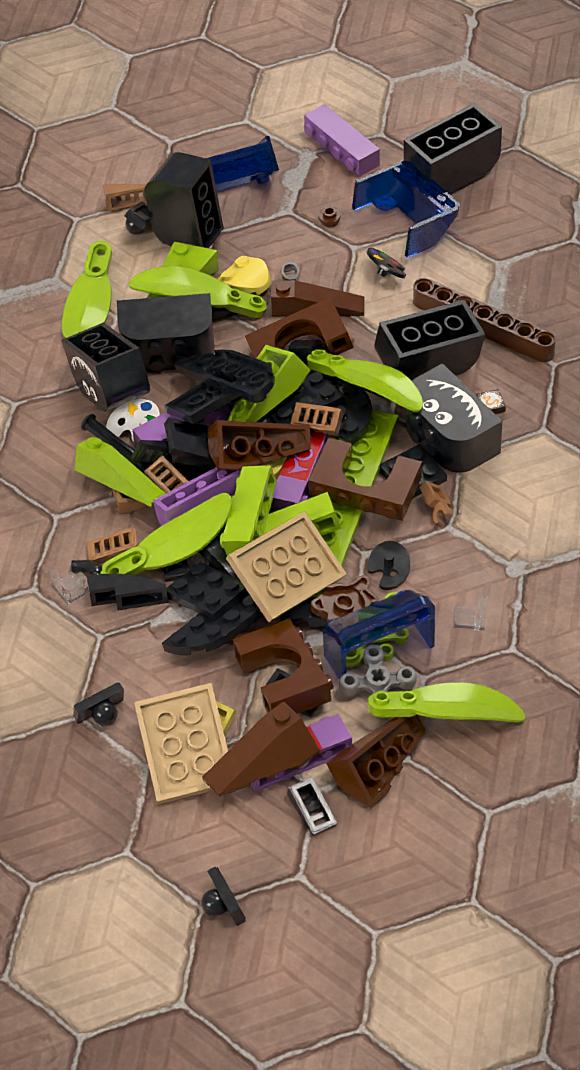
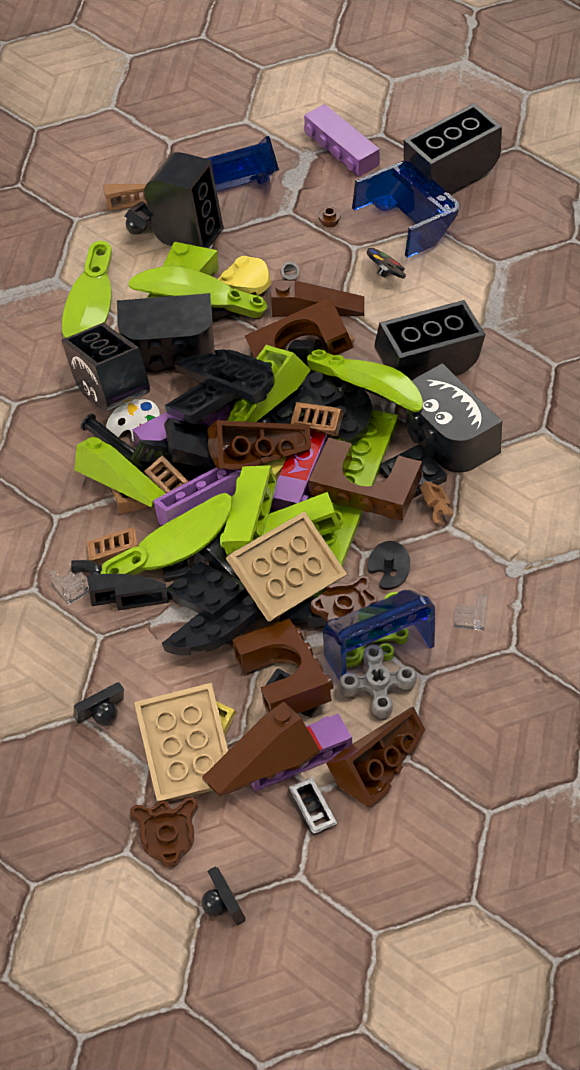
lime plant [368,682,525,722] -> none
reddish brown beam [413,278,556,362] -> none
tile [476,389,506,414] -> none
none -> reddish brown tile [130,797,198,867]

